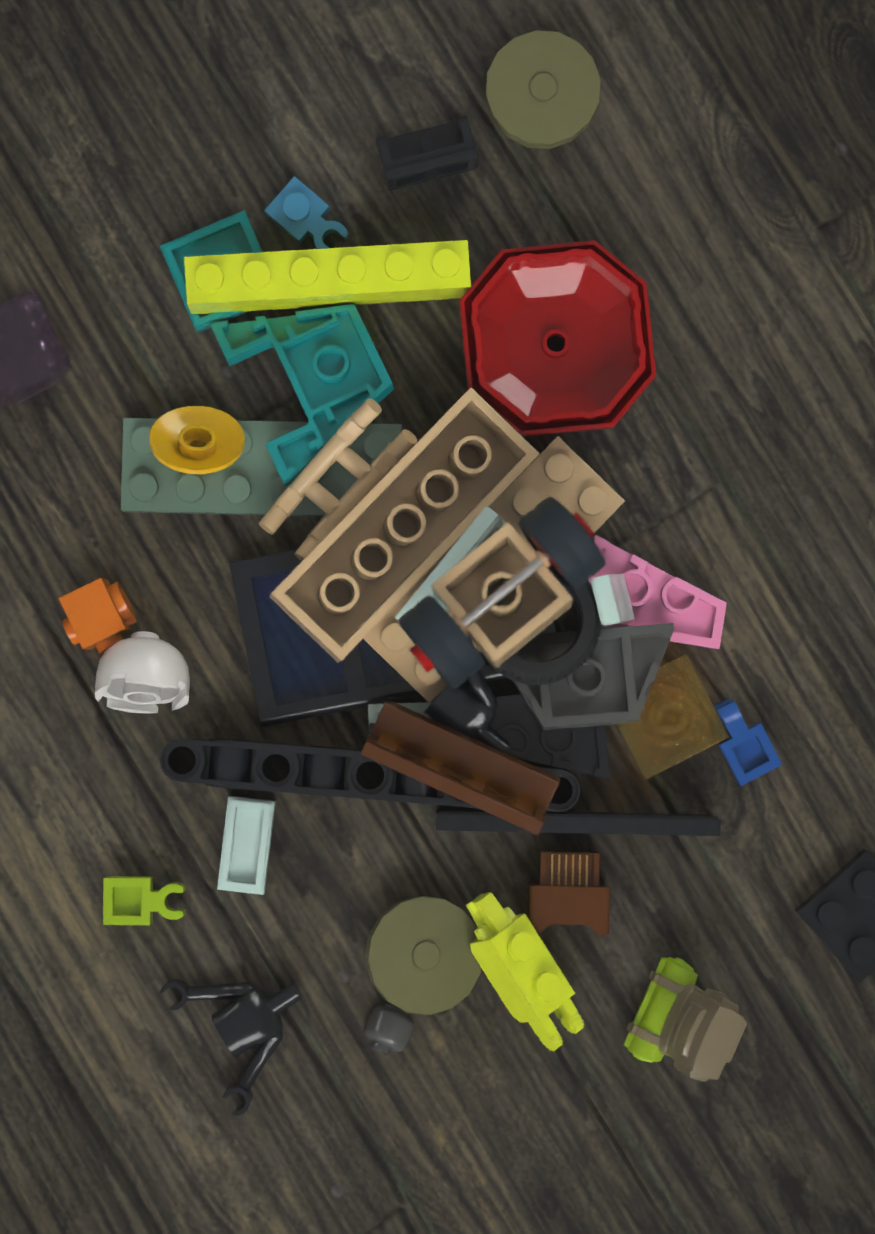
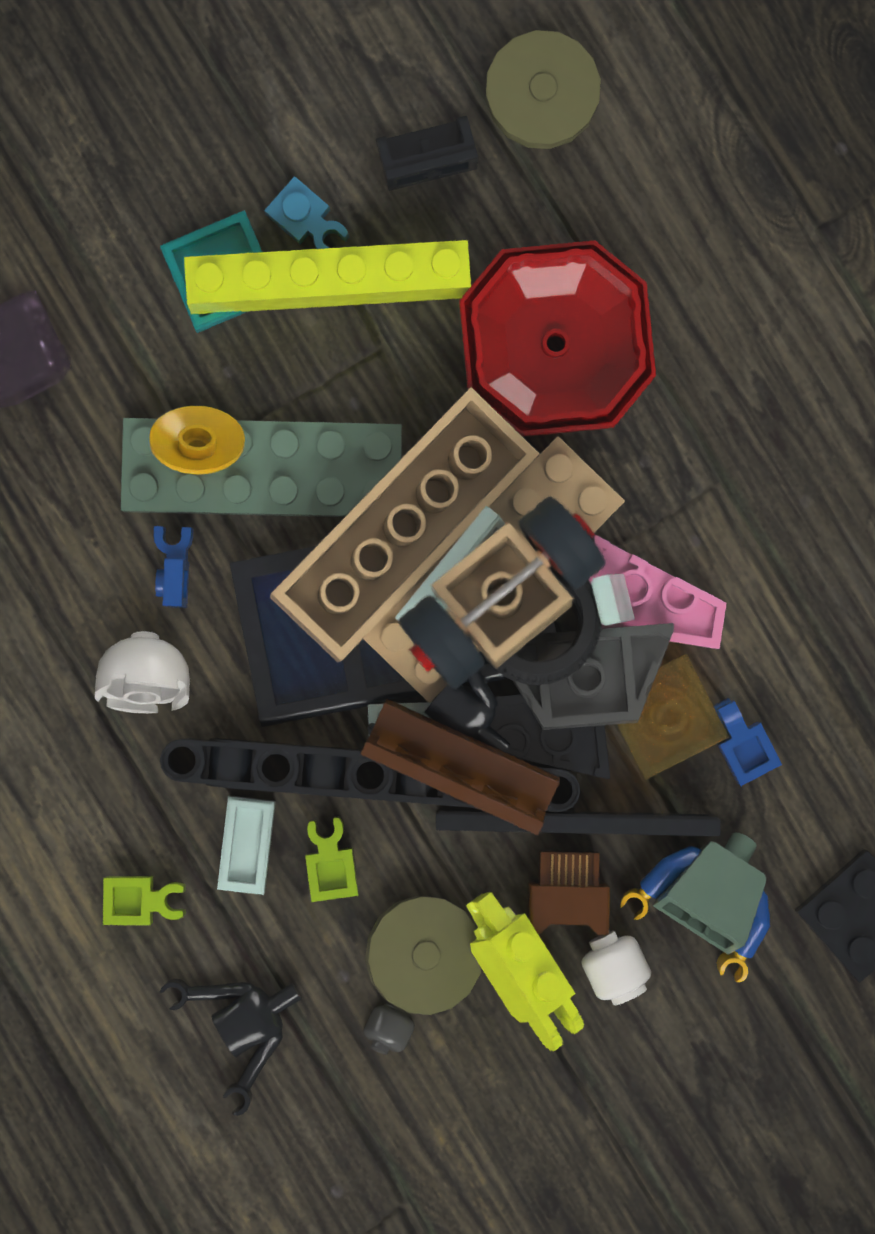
orange brick [58,578,137,654] -> none
teal wing [211,304,394,485] -> none
tan piece [258,398,417,561] -> none
dark tan piece [623,957,747,1082] -> none
none -> blue plate [153,526,194,608]
none -> lime plate [305,816,359,902]
none -> white head [582,930,651,1005]
none -> sand green torso [621,832,770,982]

